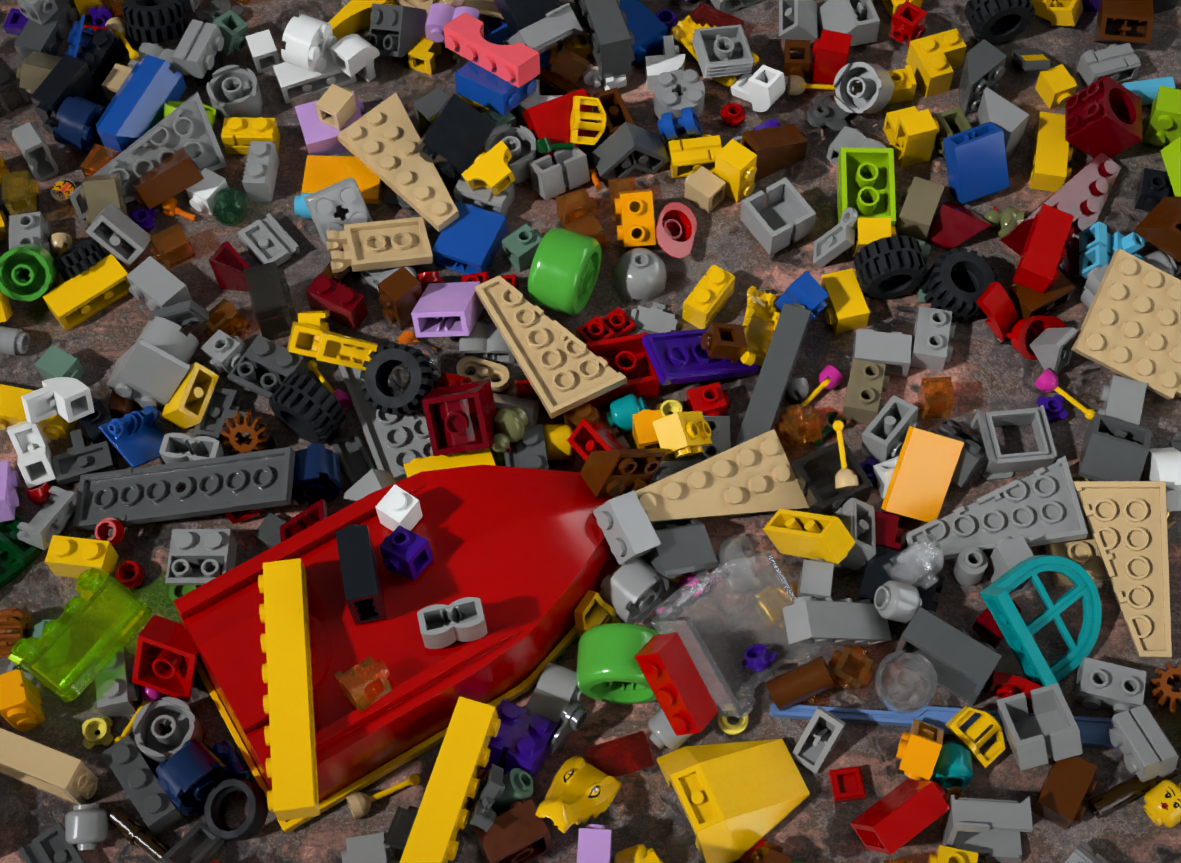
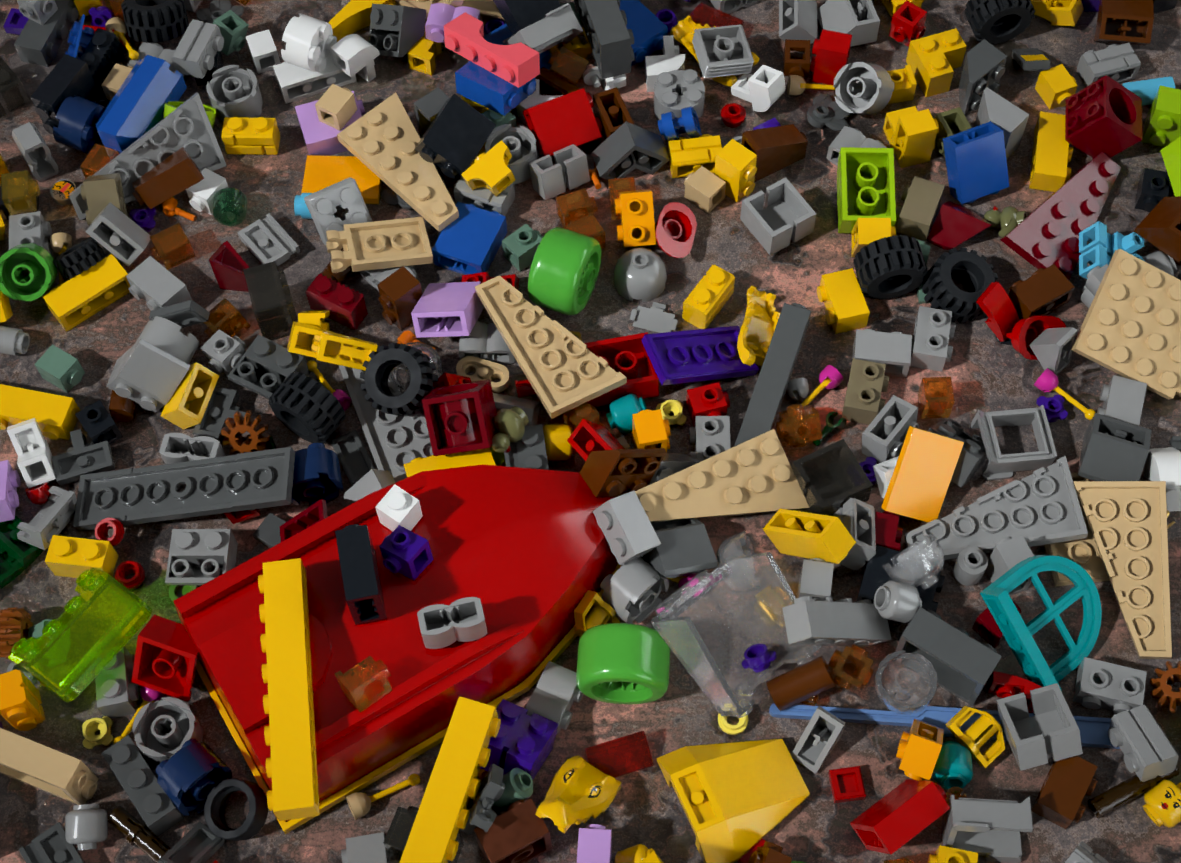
dark tan brick [16,51,62,94] -> none
white brick [21,377,95,425] -> none
blue hinge [98,406,164,468] -> none
blue arm [212,740,250,780] -> none
light grey brick [242,141,280,202] -> none
red plate [418,272,443,291] -> none
dark green hand [535,137,573,153] -> none
dark grey plate [549,701,589,754] -> none
yellow piece [570,96,607,145] -> none
red slope [576,307,636,343] -> none
red brick [634,632,718,736] -> none
light grey head [648,708,692,750] -> none
yellow brick [652,411,712,458] -> none
reddish brown brick [701,322,748,364] -> none
blue brick [774,271,829,322] -> none
light grey hinge [813,207,858,268] -> none
hinge [833,420,859,490] -> none
red brick [1012,204,1074,294] -> none

